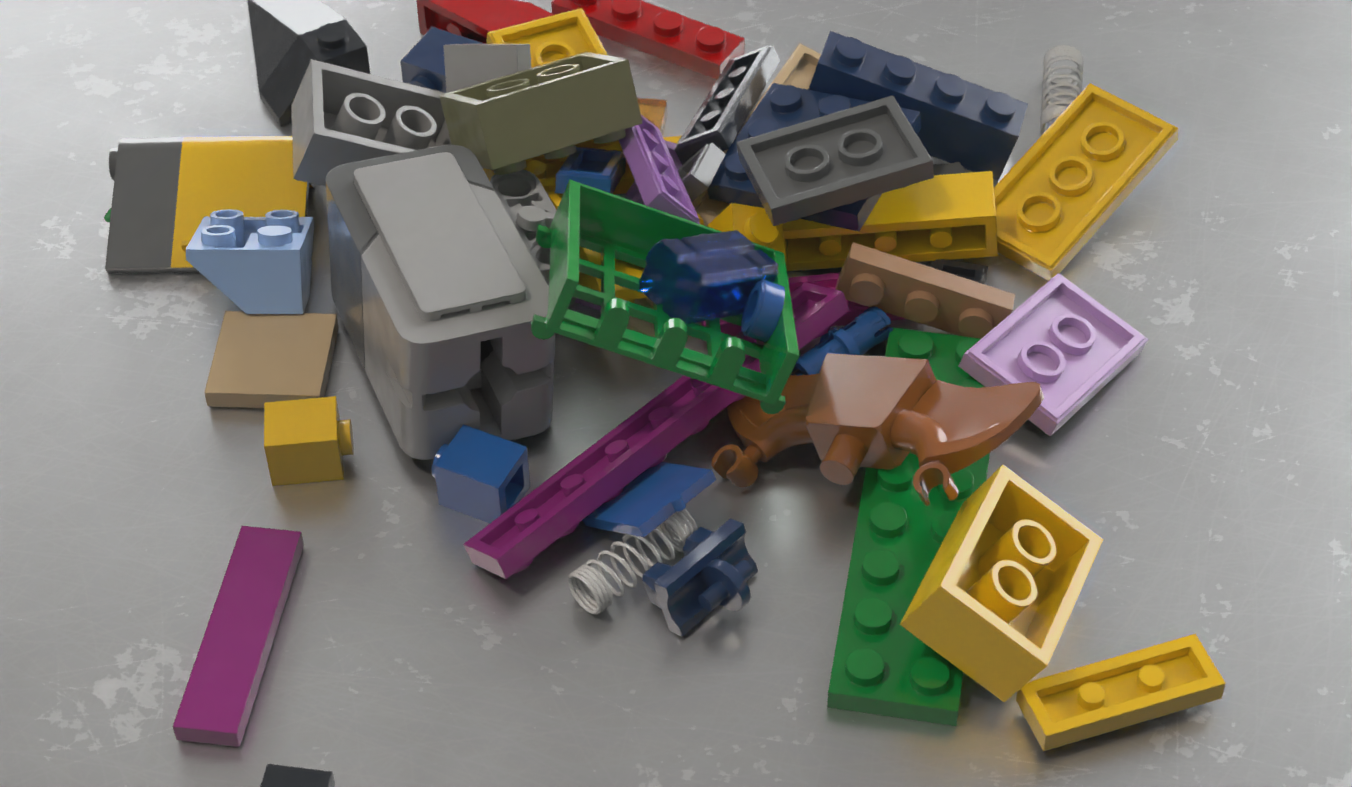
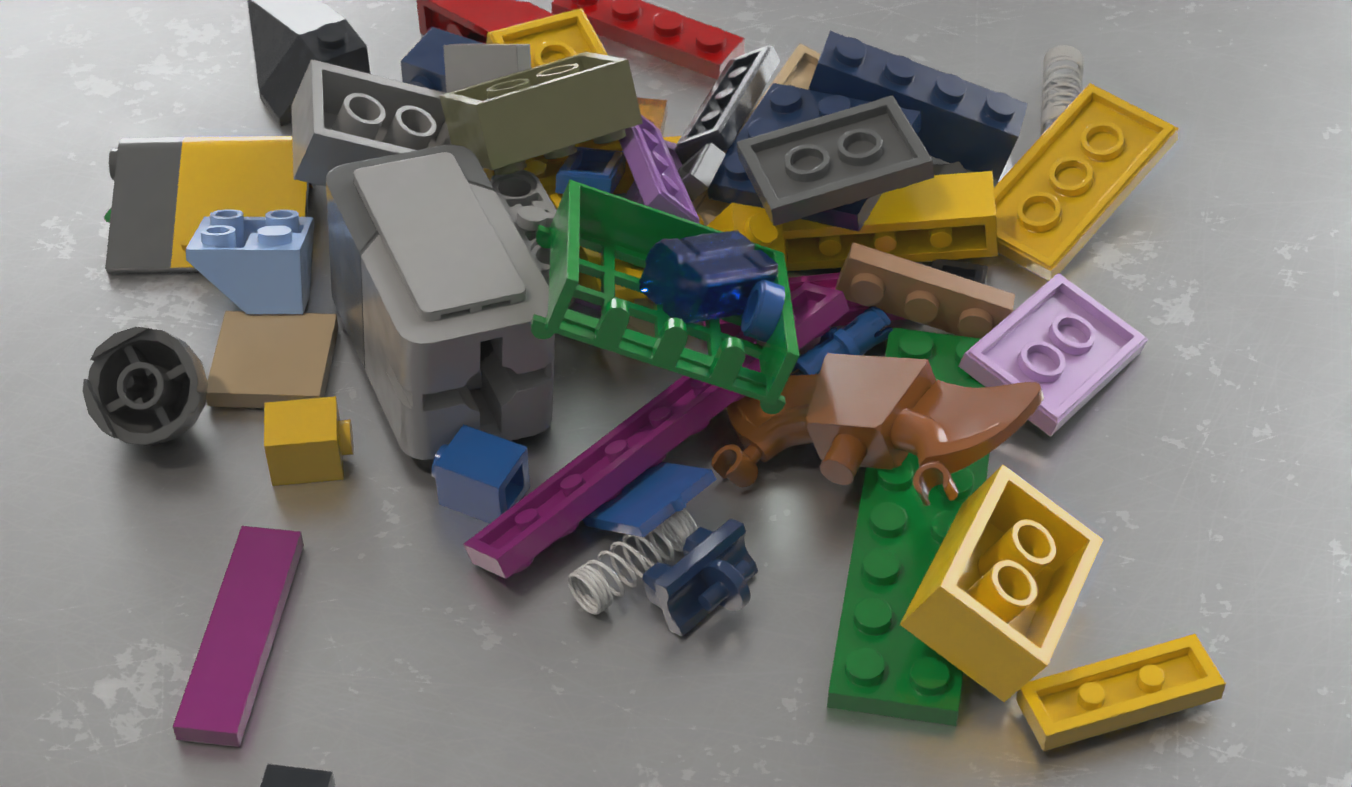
none -> dark grey cylinder [82,327,208,446]

